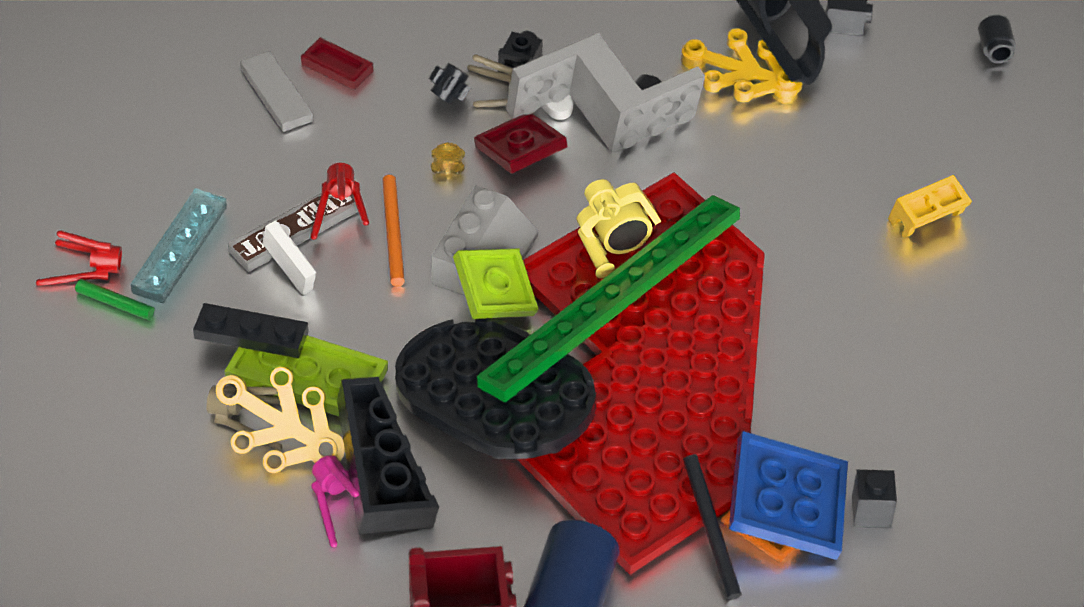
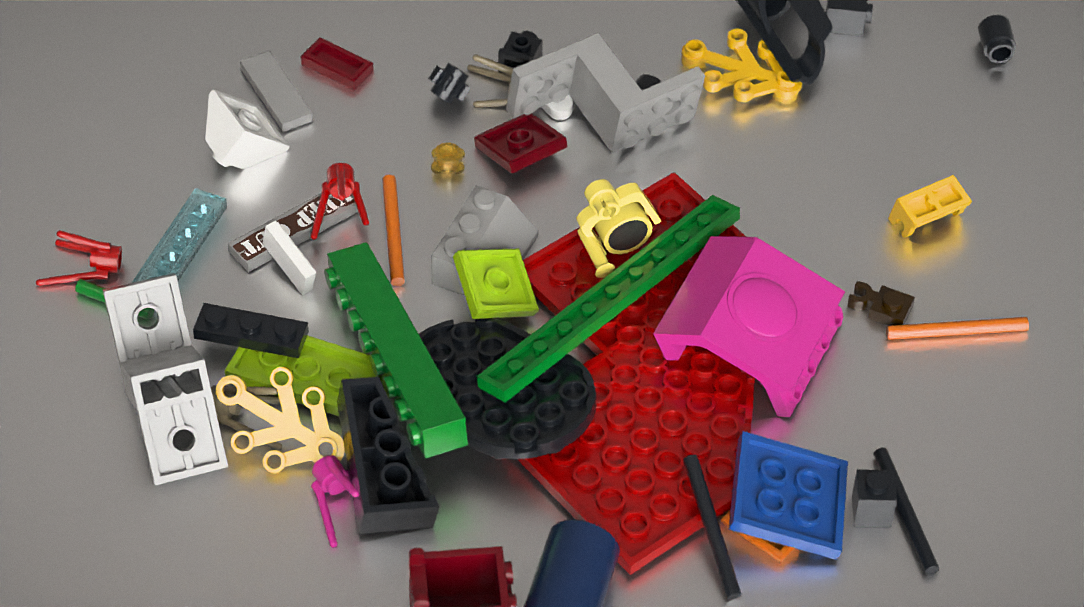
none -> bracket [103,273,228,485]
none -> white slope [205,89,290,169]
none -> green brick [324,242,468,459]
none -> dark pink panel [653,236,845,417]
none -> dark brown plate [847,281,915,326]
none -> black bar [873,447,939,575]
none -> orange bar [886,317,1029,340]

